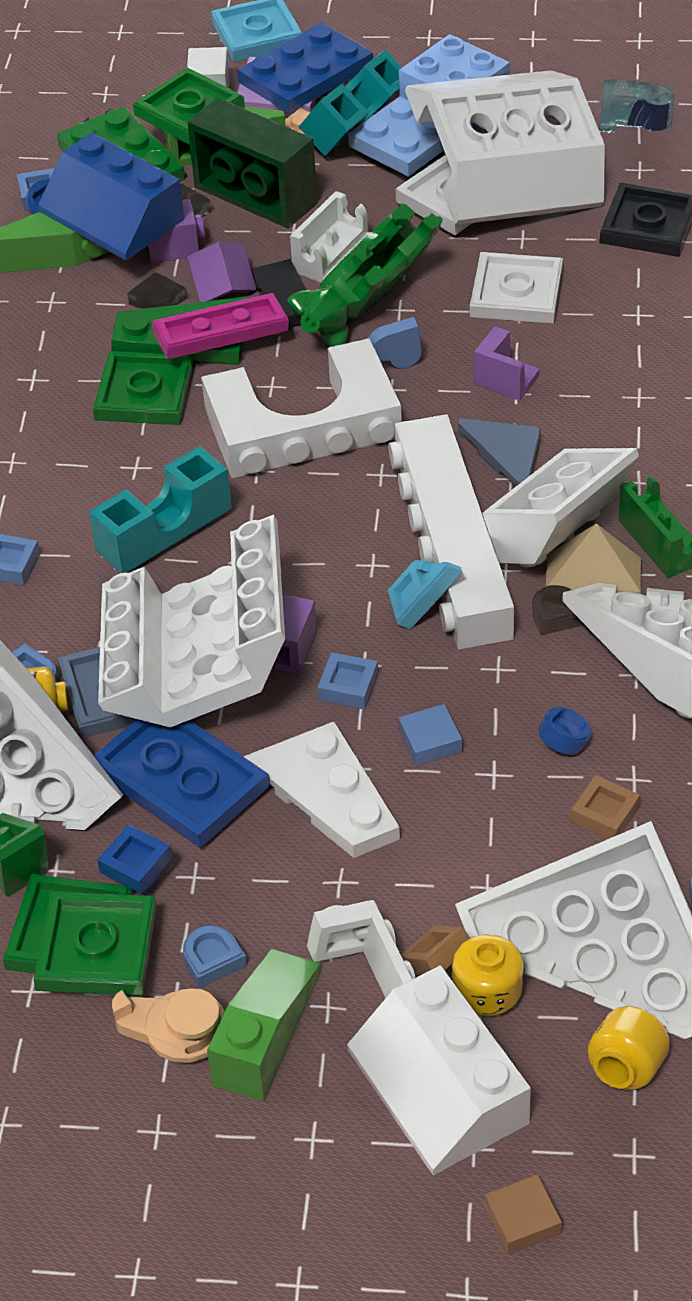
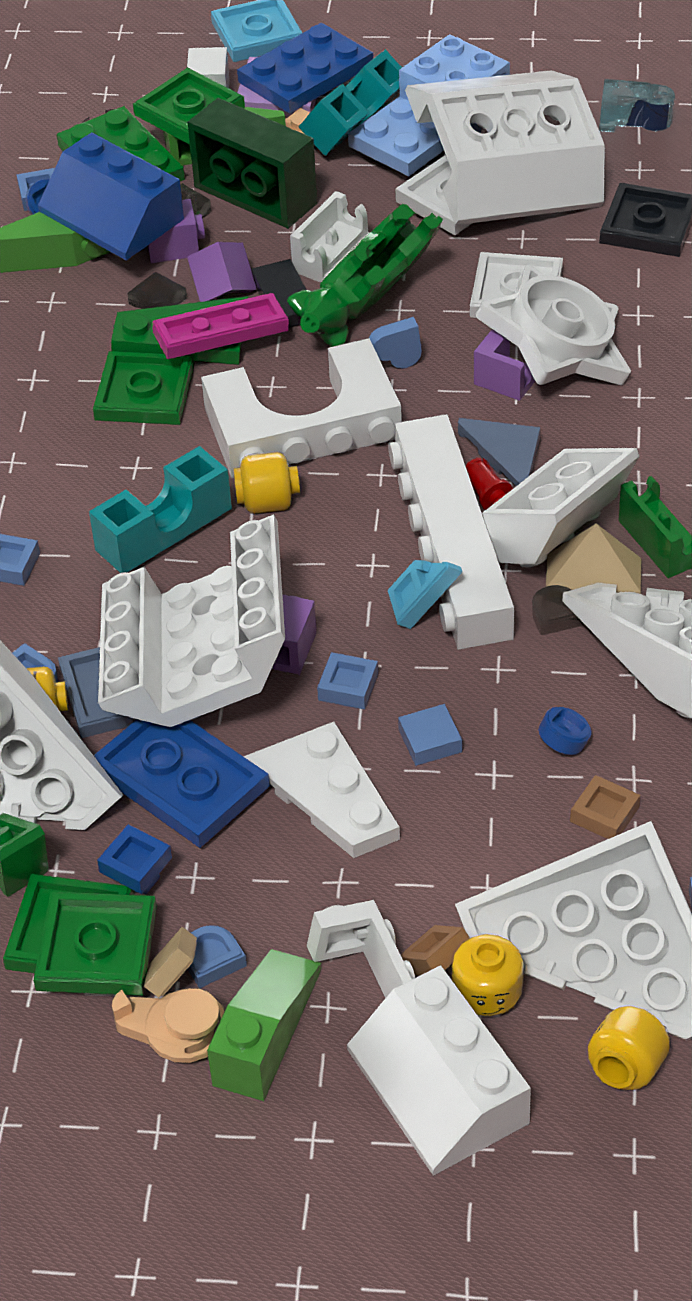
medium nougat tile [484,1174,562,1254] -> none
none -> tan tile [144,927,197,998]
none -> yellow head [233,452,300,514]
none -> red pin [465,457,513,510]
none -> white plate [475,264,631,385]

